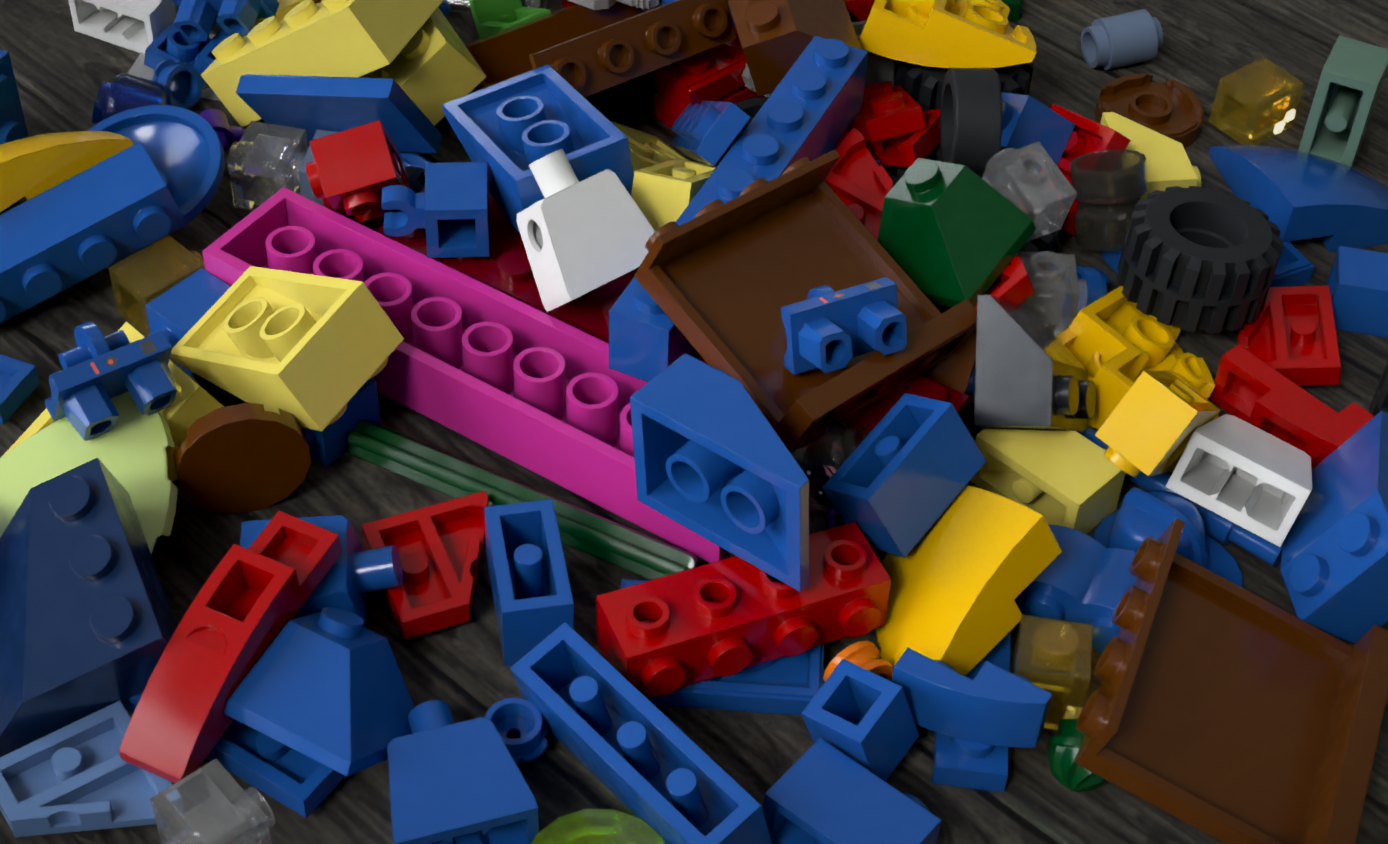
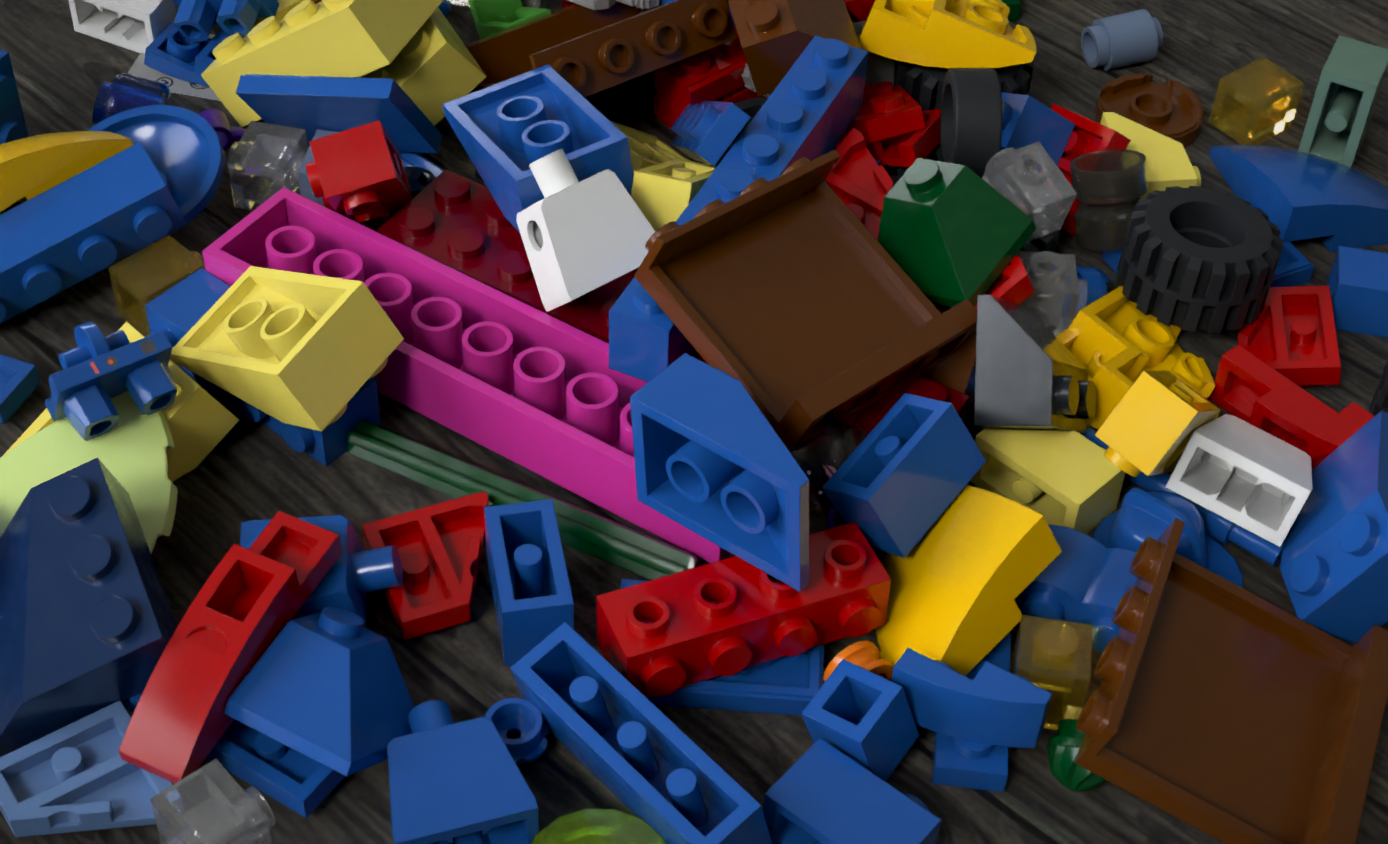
blue plate [149,59,203,109] -> none
reddish brown tile [173,403,311,514] -> none
blue brick [381,162,489,258] -> none
blue hips [781,277,907,375] -> none

